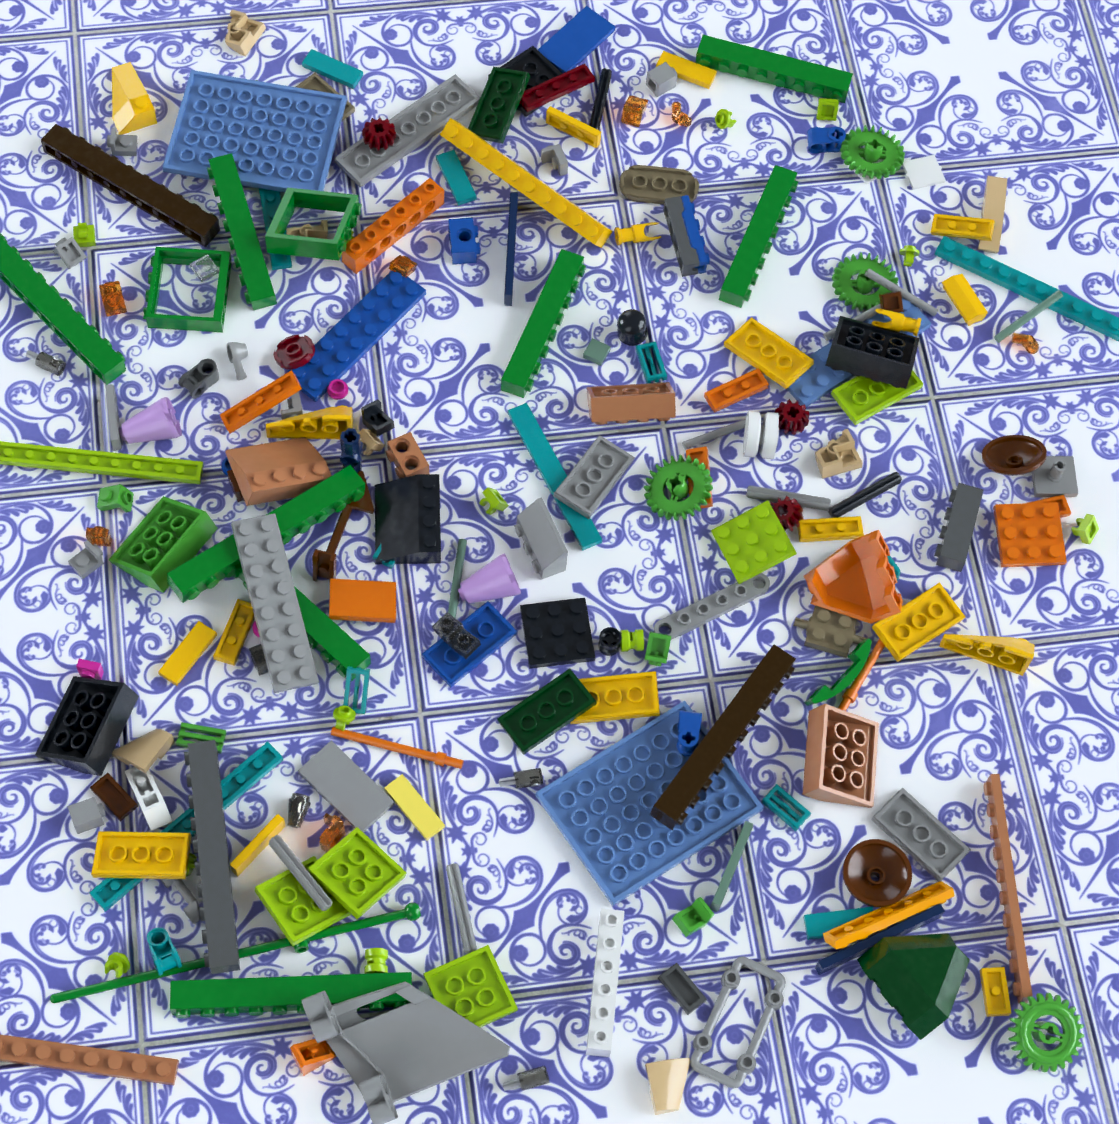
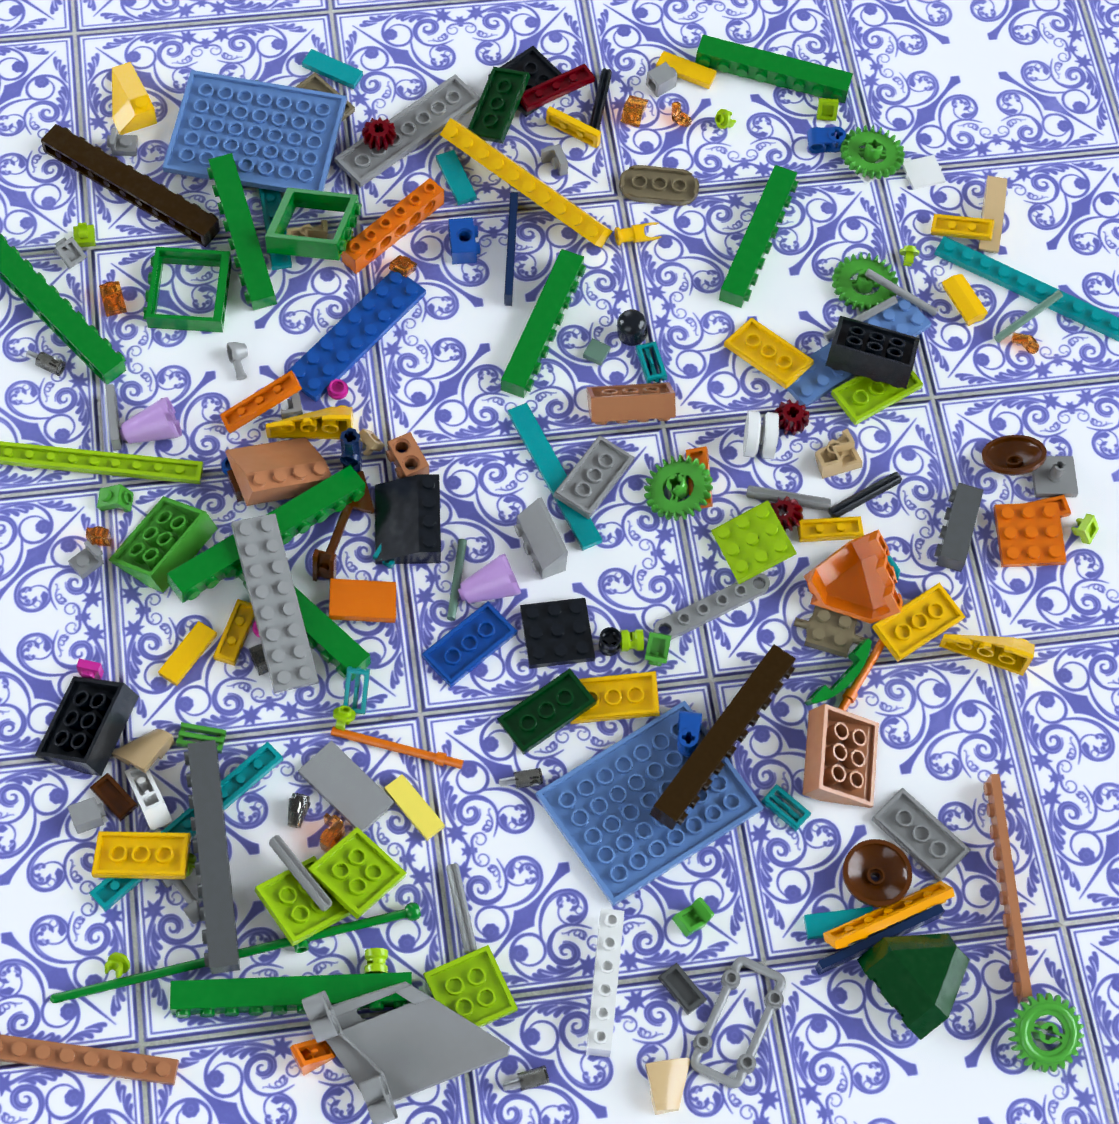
teal piece [147,927,182,976] -> none
dark grey piece [178,358,219,399] -> none
clear tile [190,254,219,282] -> none
tan slope [225,10,266,56] -> none
yellow tile [230,814,286,877] -> none
dark red tile [273,334,315,370] -> none
black bracket [361,399,395,437] -> none
clear smoke slope [432,612,481,659] -> none
lime tile [479,487,509,515] -> none
blue tile [538,6,616,74] -> none
dark grey piece [663,195,710,277] -> none
light grey bar [682,419,762,450] -> none
orange plate [704,368,769,413] -> none
sand green tile [710,821,754,912] -> none
yellow piece [872,308,921,336] -> none
reddish brown tile [879,291,904,315] -> none
yellow plate [979,967,1012,1017] -> none

